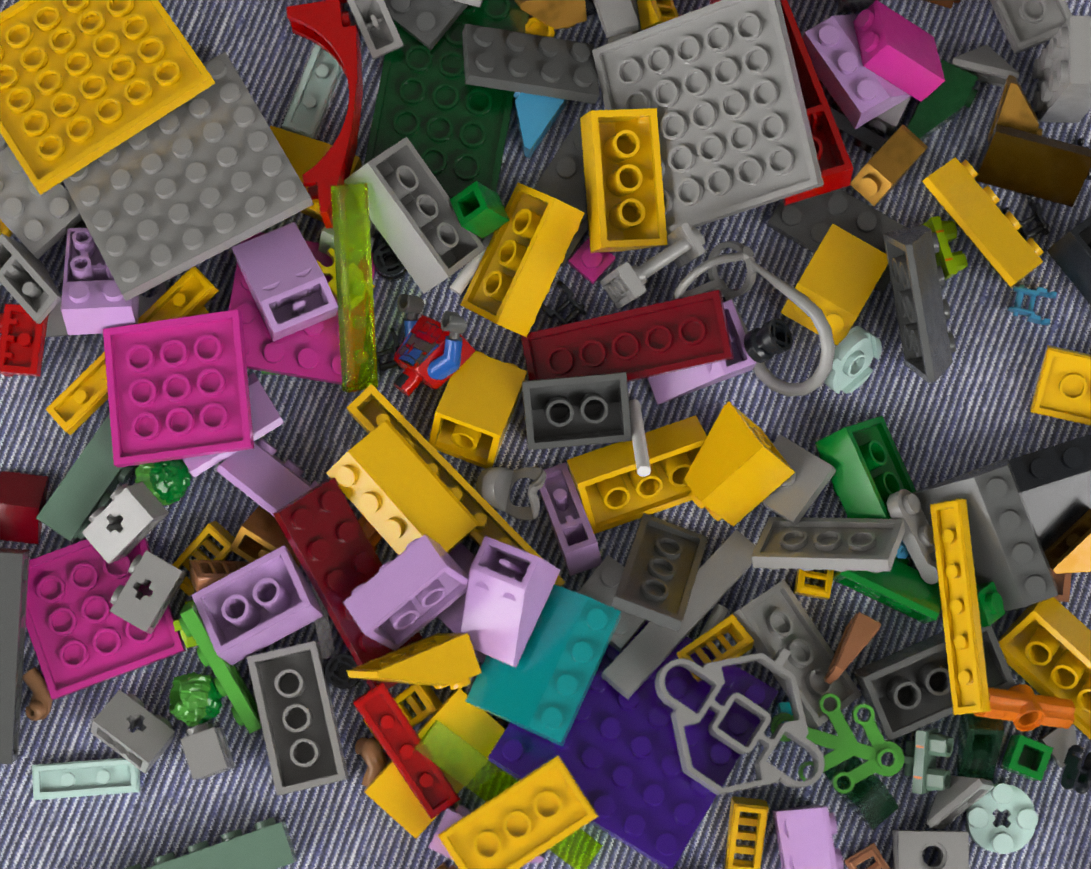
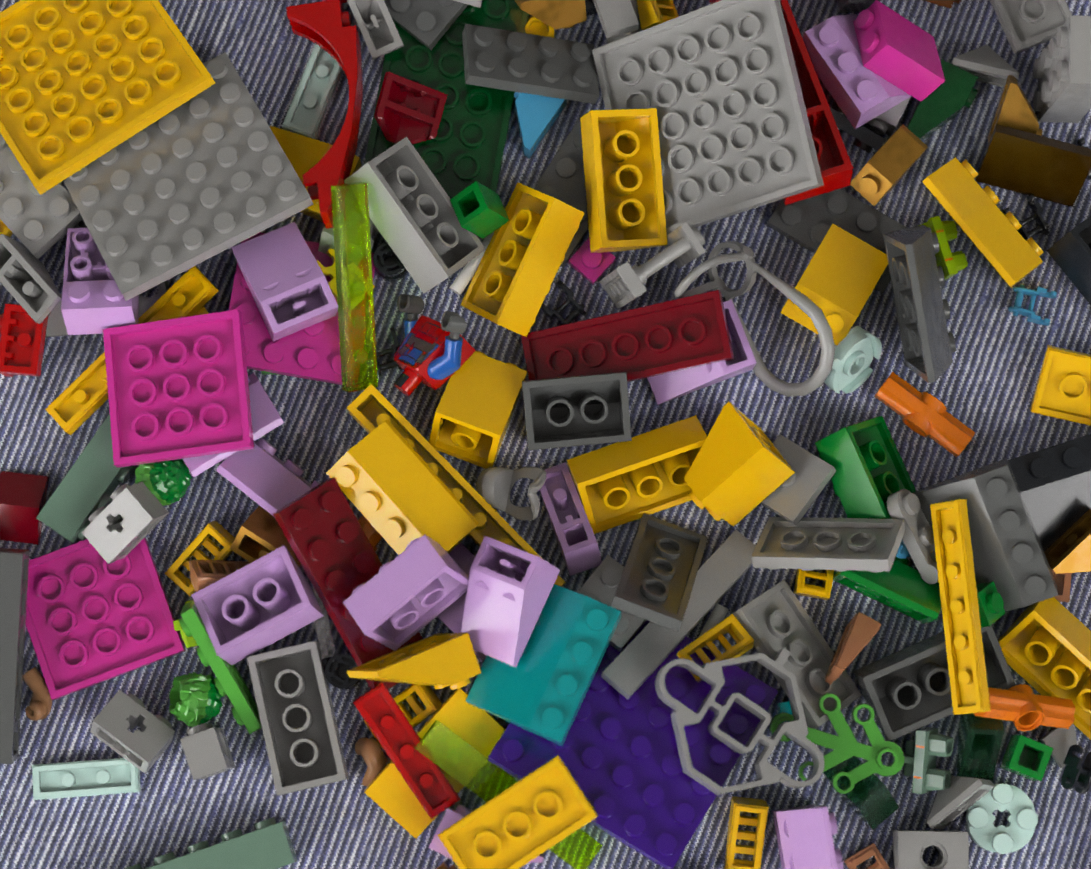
light grey brick [110,550,187,634] -> none
white bar [629,399,651,477] -> none
black wheel [744,318,793,363] -> none
none -> dark red slope [374,71,447,144]
none -> orange piece [874,372,975,457]

